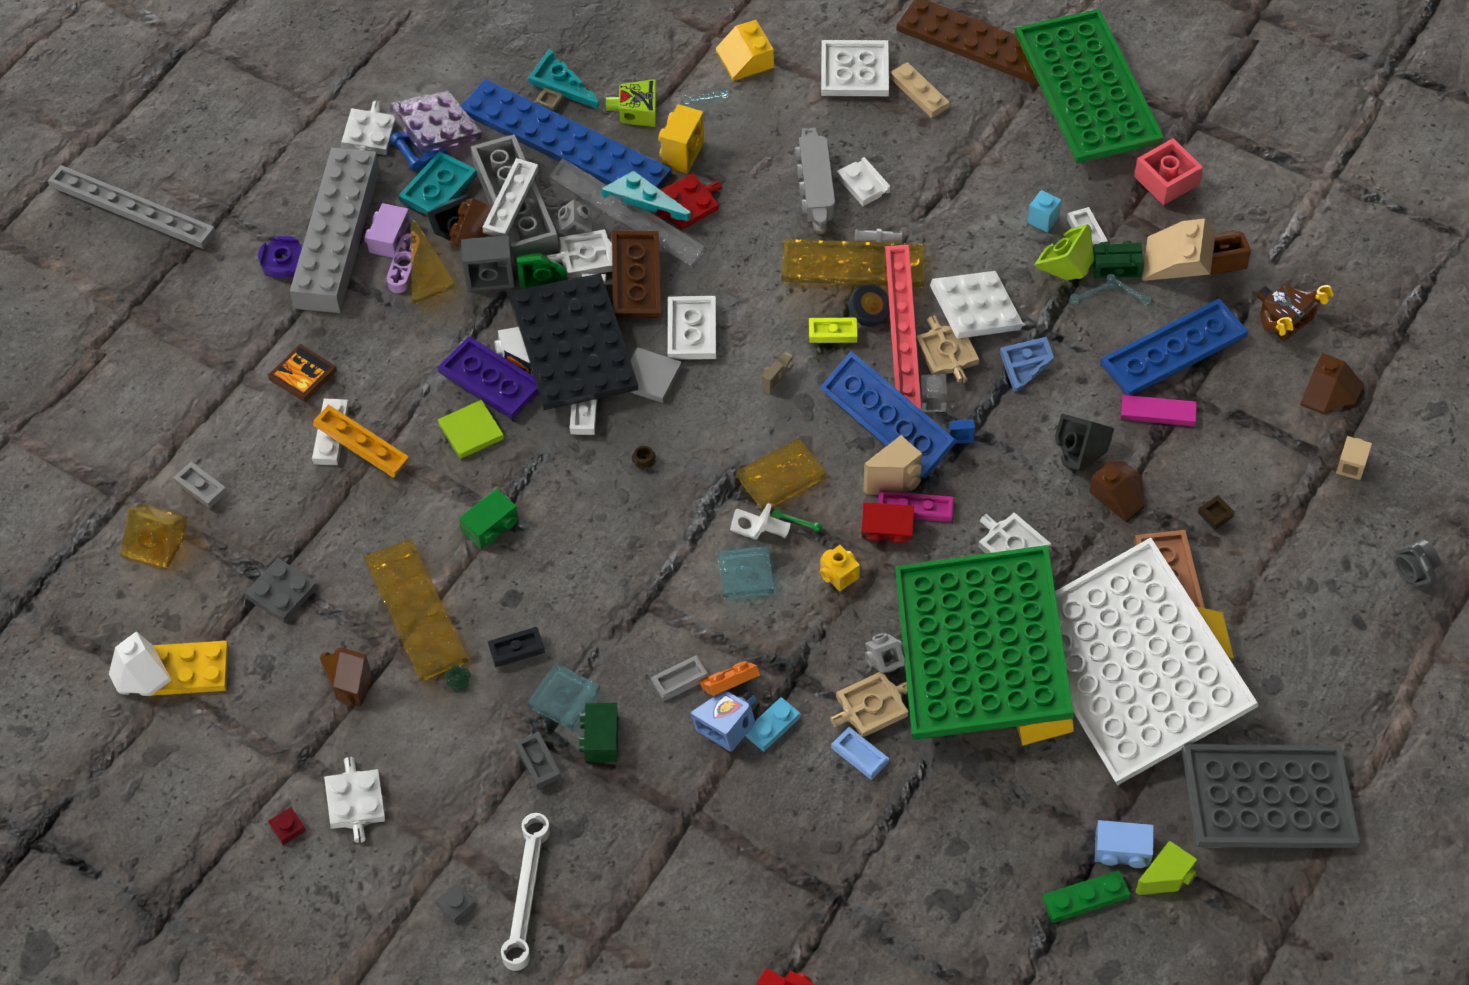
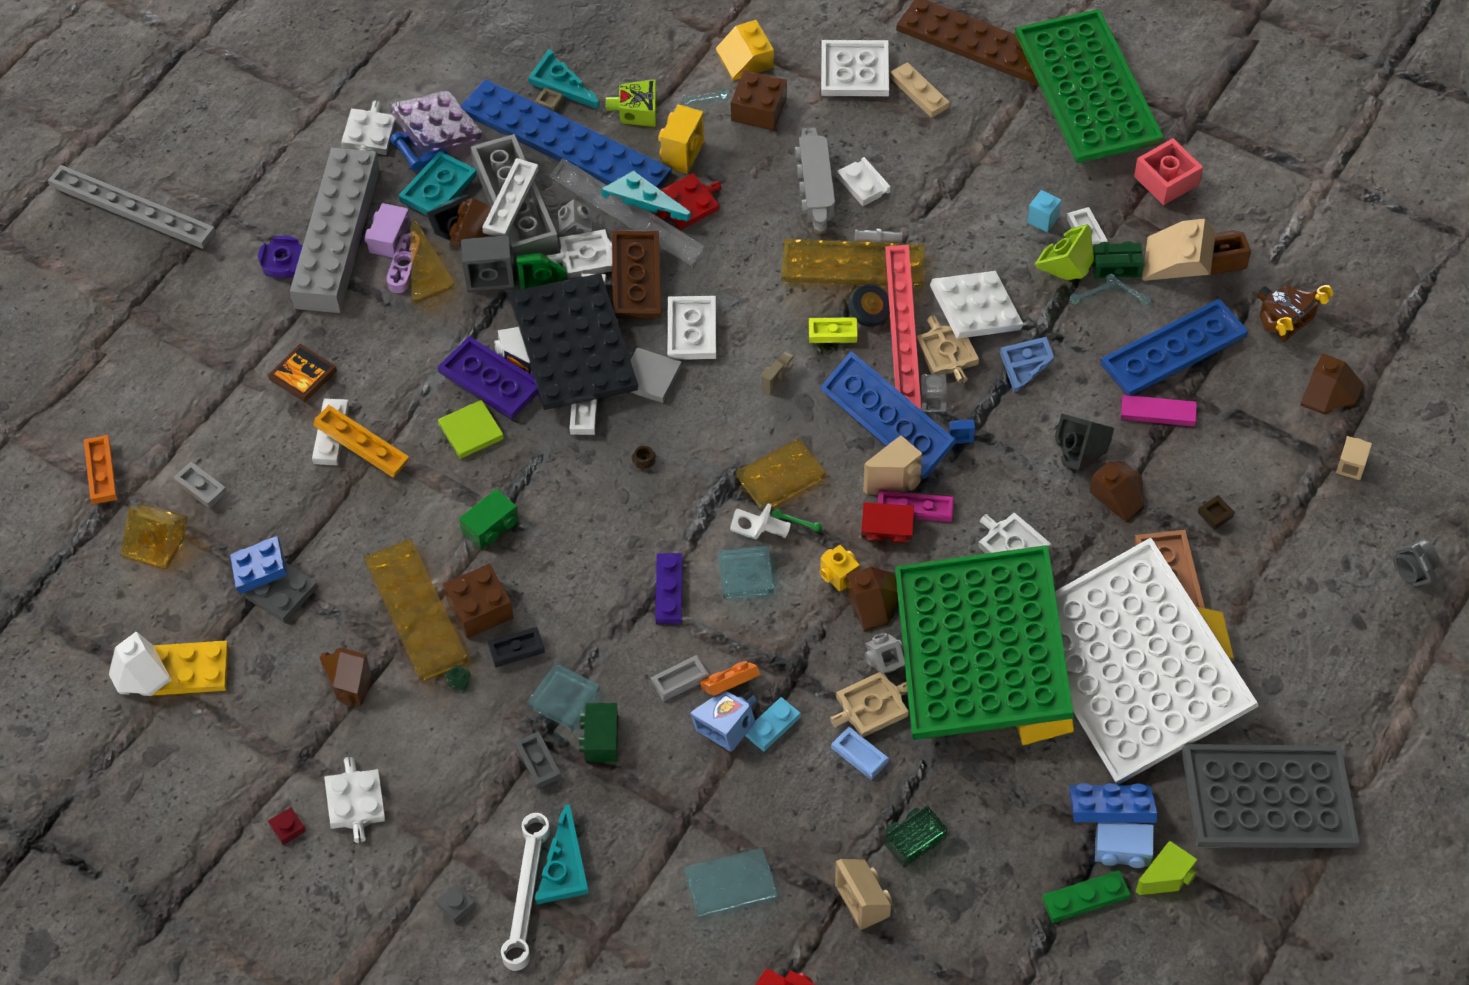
none -> orange plate [84,435,117,505]
none -> plate [230,536,287,594]
none -> reddish brown brick [443,563,514,638]
none -> teal wing [535,804,589,905]
none -> dark purple plate [655,553,682,624]
none -> clear light blue piece [683,848,777,917]
none -> reddish brown brick [730,70,787,130]
none -> tan slope [835,859,893,930]
none -> reddish brown slope [846,567,899,632]
none -> clear green brick [883,805,947,868]
none -> blue plate [1069,783,1157,823]

